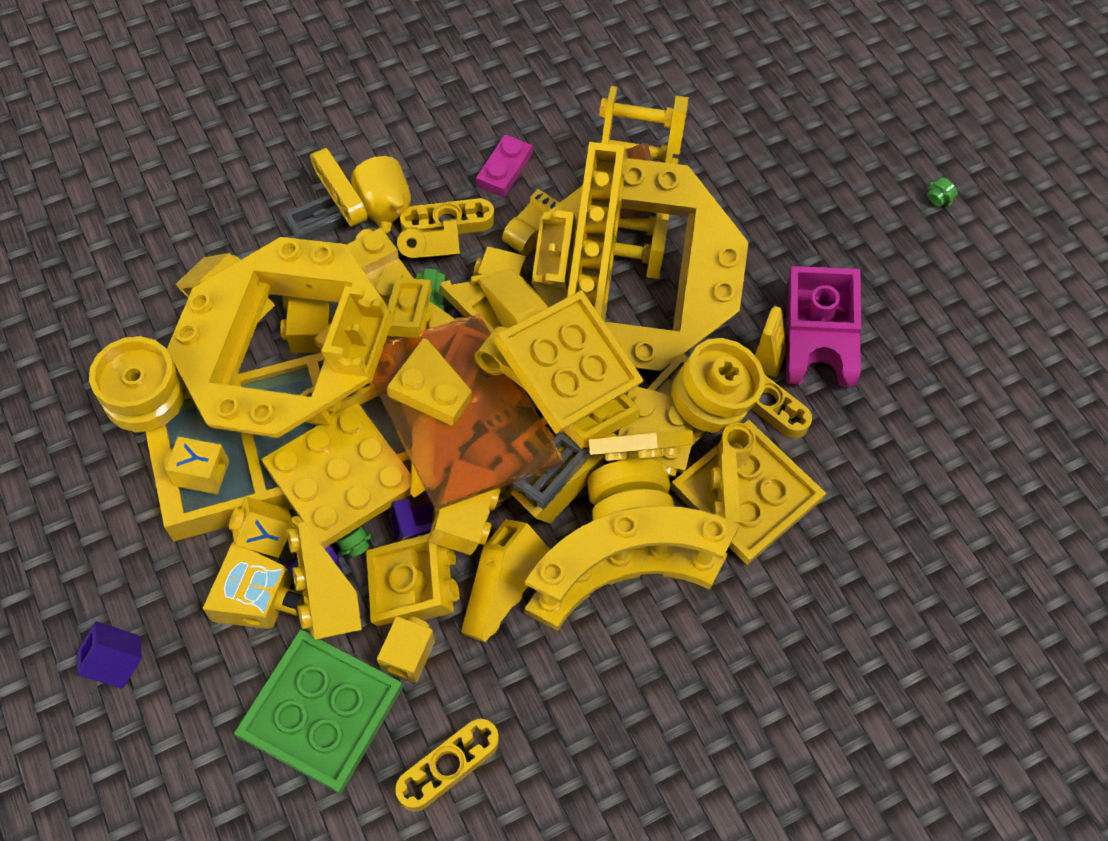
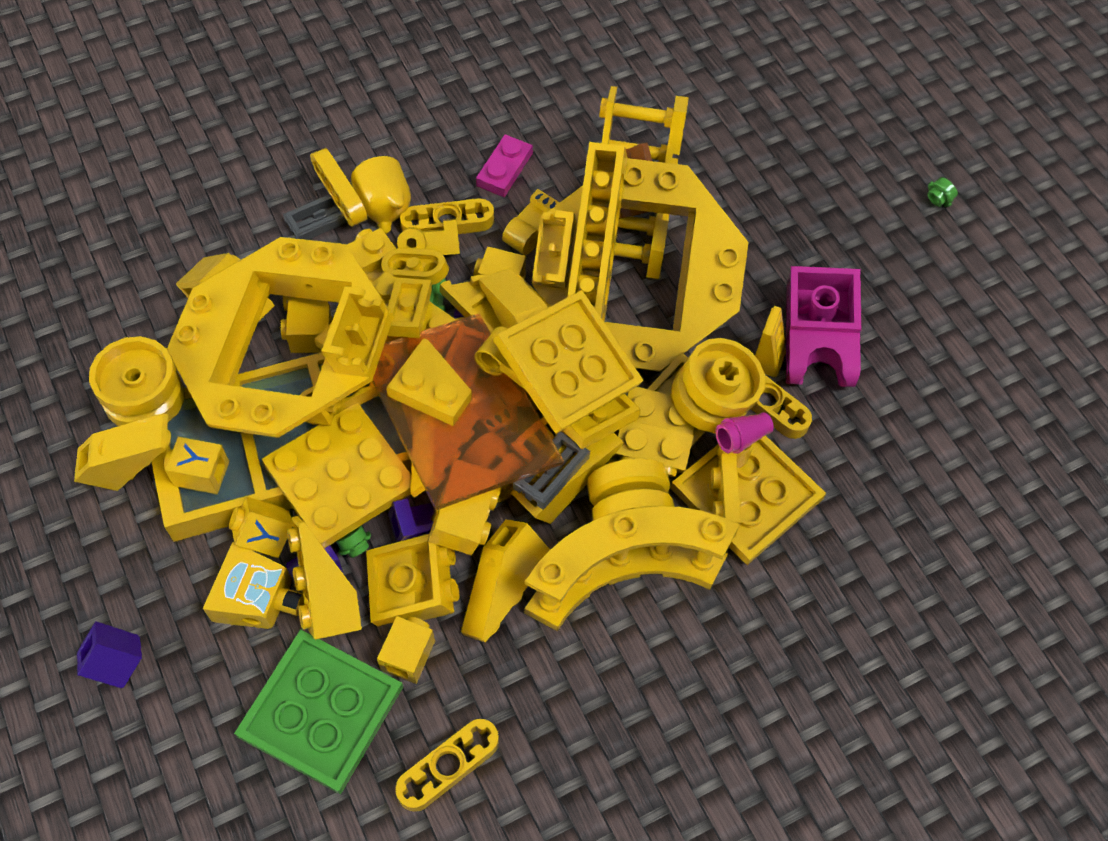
yellow plate [589,430,693,461] -> none
none -> yellow slope [74,413,171,491]
none -> yellow plate [381,248,449,285]
none -> dark pink cone [715,412,774,454]

